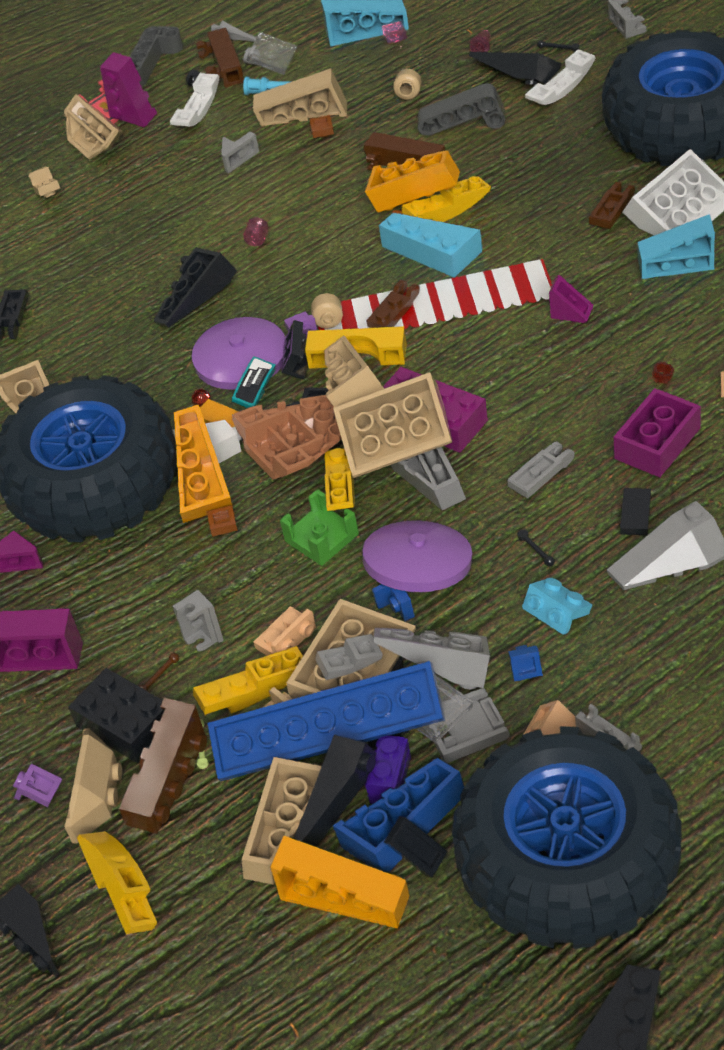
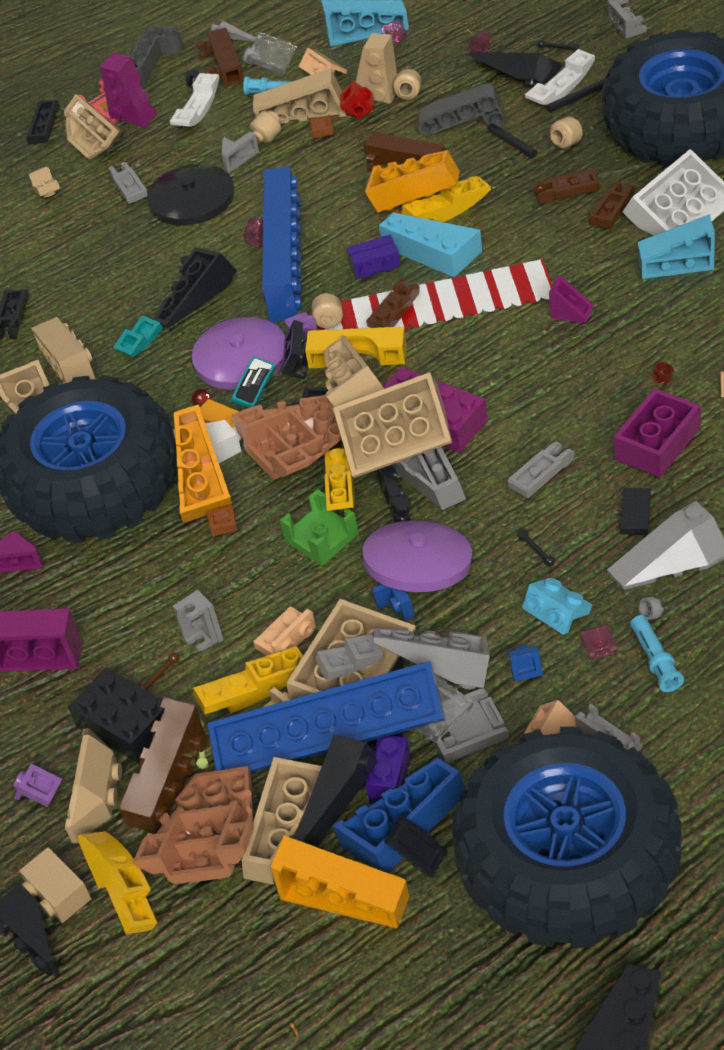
none -> tan brick [19,847,91,923]
none -> black tile [26,100,59,144]
none -> tan wedge [31,317,96,384]
none -> light grey hinge [108,162,148,204]
none -> teal slope [113,315,163,357]
none -> nougat wedge [133,766,253,884]
none -> black dish [147,164,234,226]
none -> tan head [250,111,282,143]
none -> blue brick [262,167,302,322]
none -> light nougat panel [299,48,347,75]
none -> red brick [340,81,374,120]
none -> dark purple brick [346,235,400,280]
none -> tan wedge [356,33,397,103]
none -> black hinge [377,466,410,522]
none -> black bar [488,123,537,158]
none -> reddish brown hinge [533,169,600,204]
none -> black bar [546,78,606,113]
none -> tan head [550,116,583,149]
none -> clear pink plate [581,625,617,660]
none -> medium azure pin [630,615,684,692]
none -> light grey hinge [639,597,664,620]

